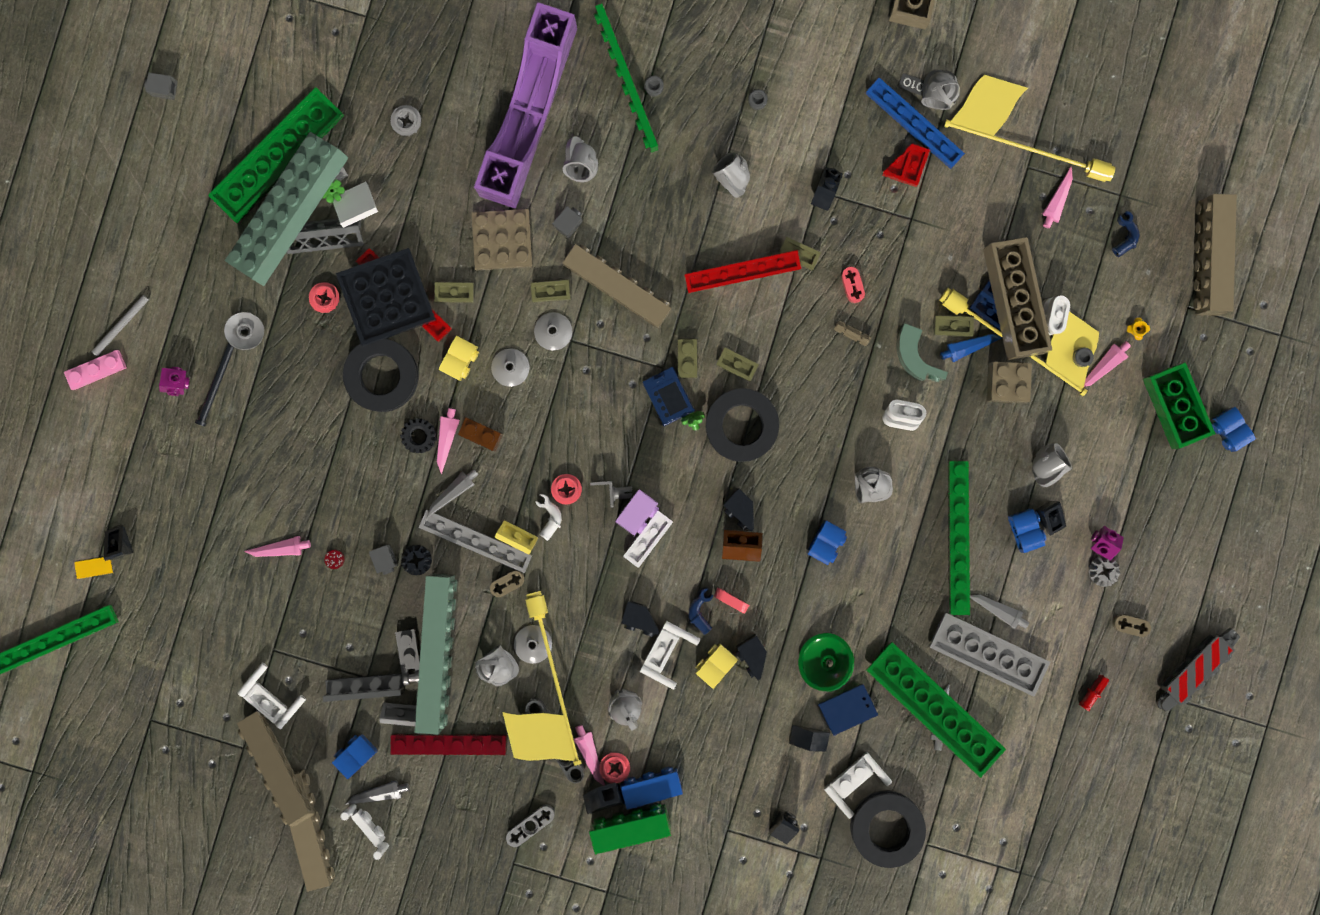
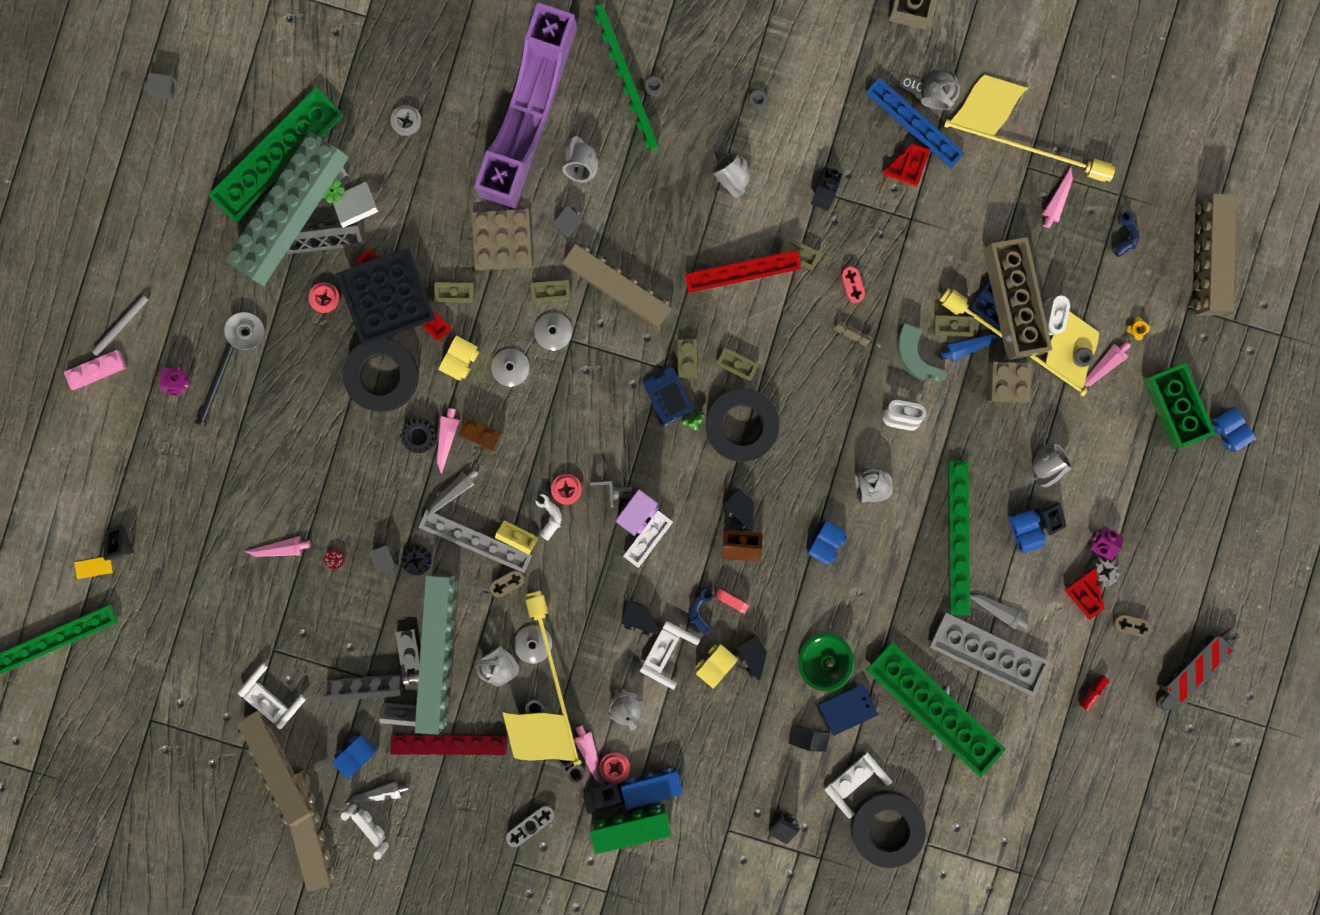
none -> red wing [1064,567,1105,620]

